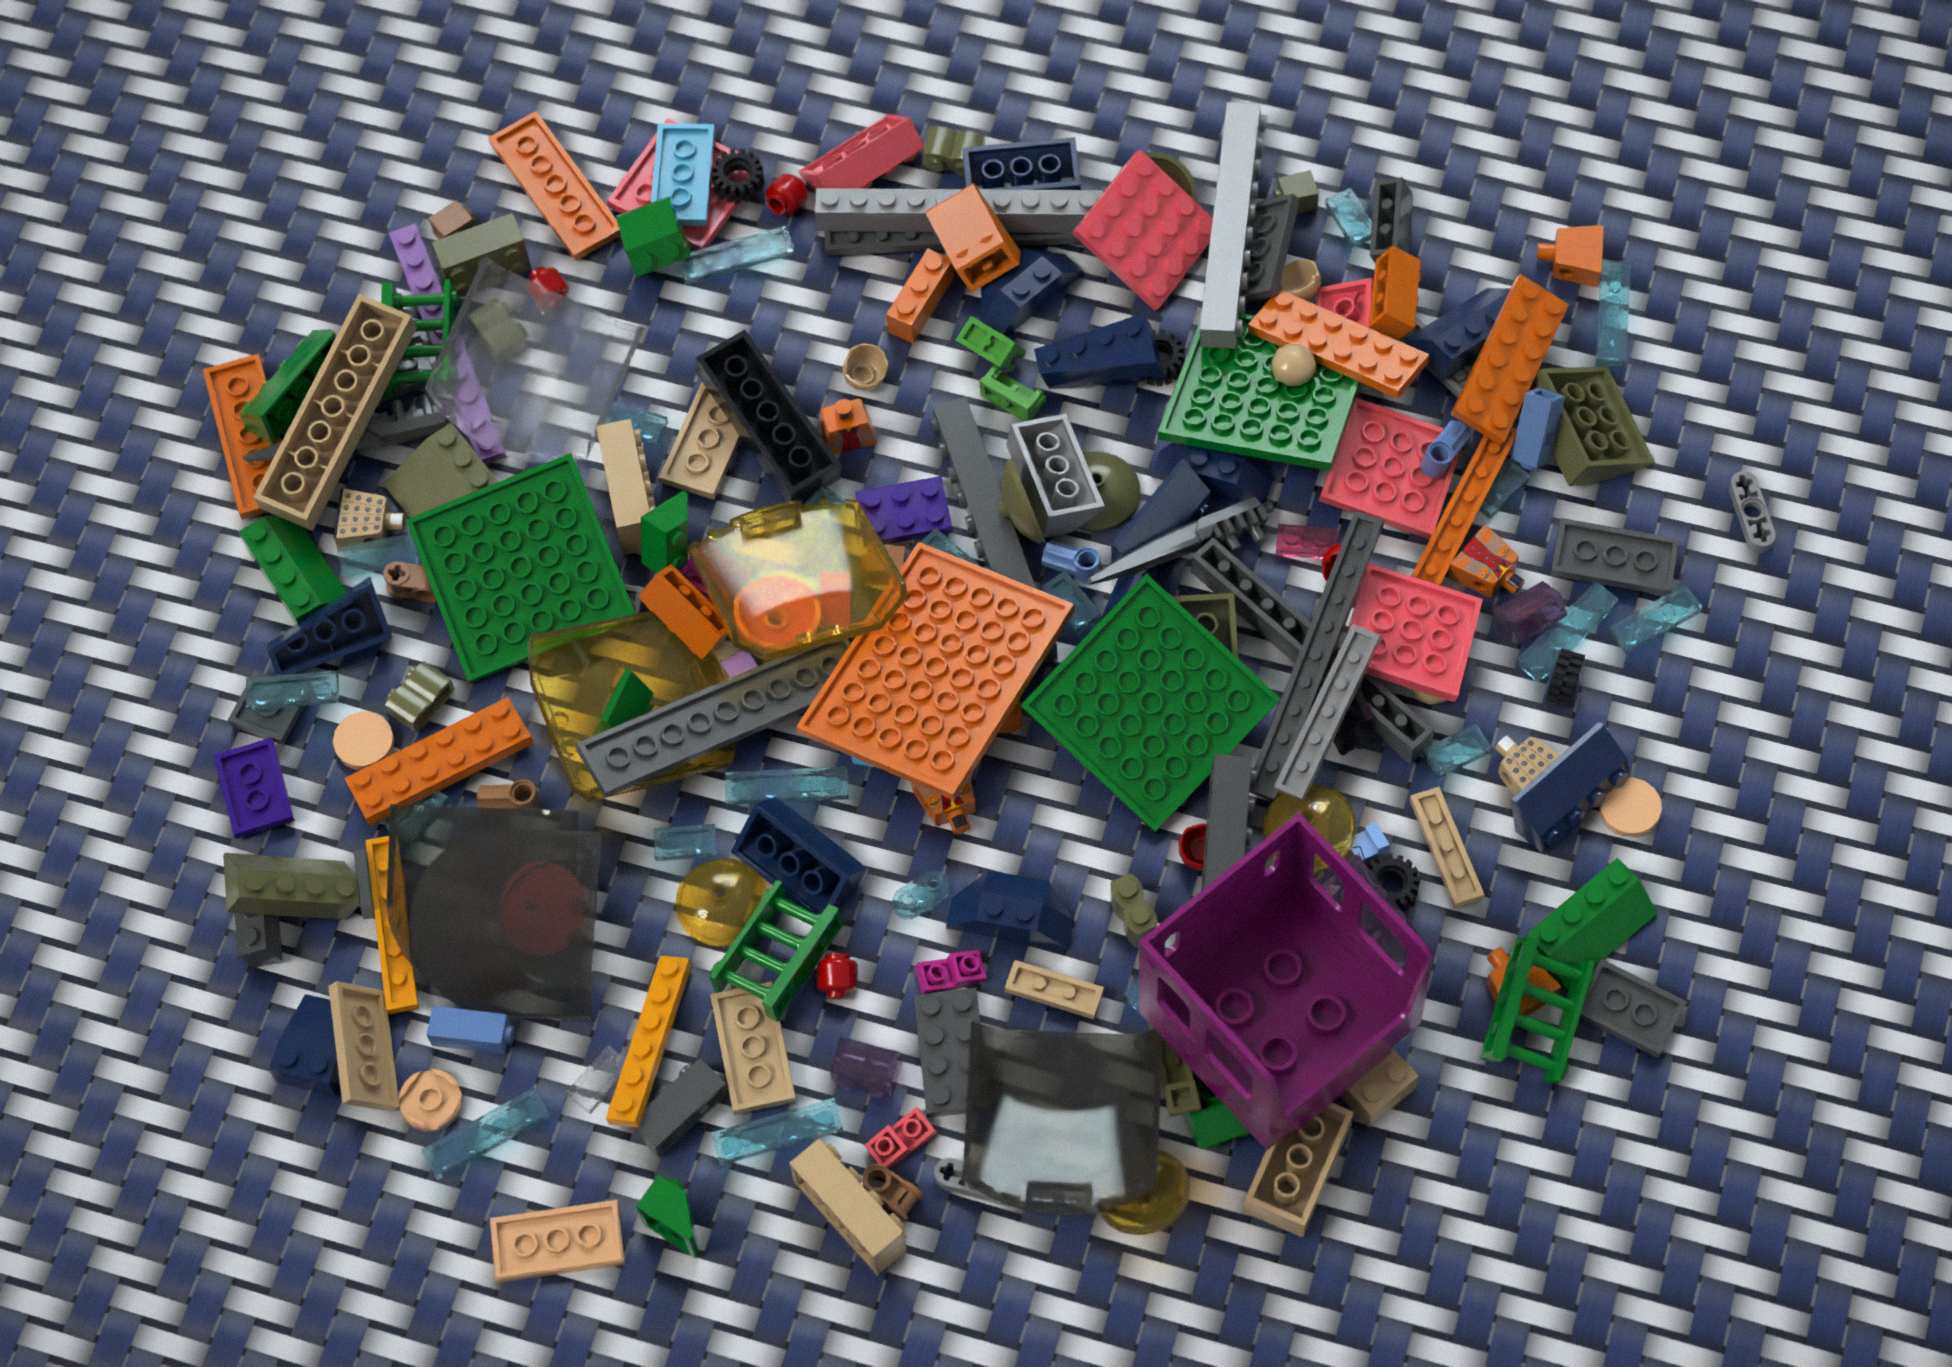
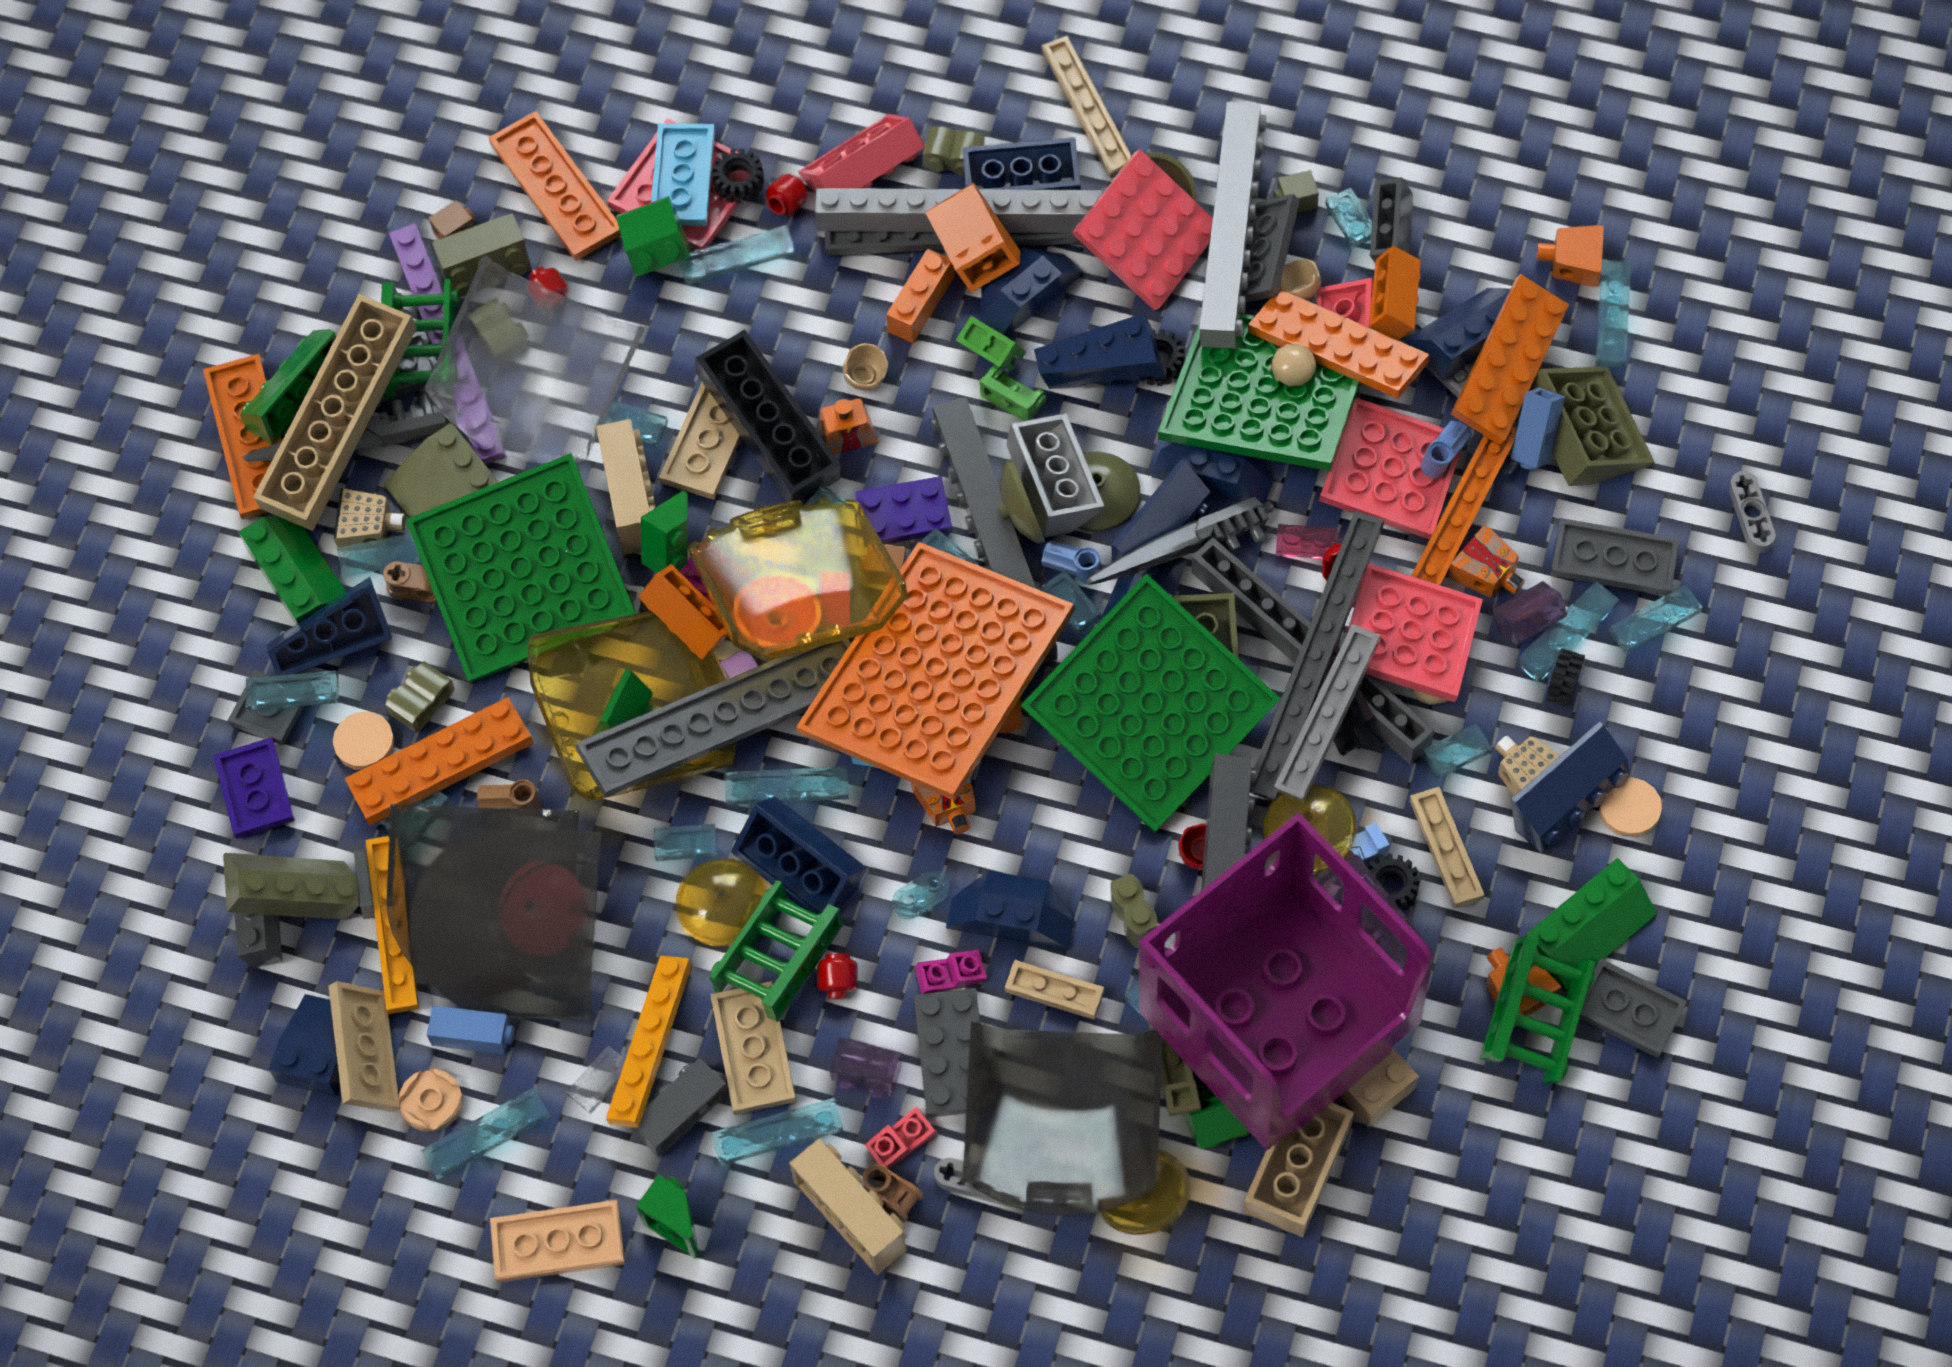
clear light blue plate [1479,458,1531,519] -> none
none -> tan tile [1042,36,1132,178]

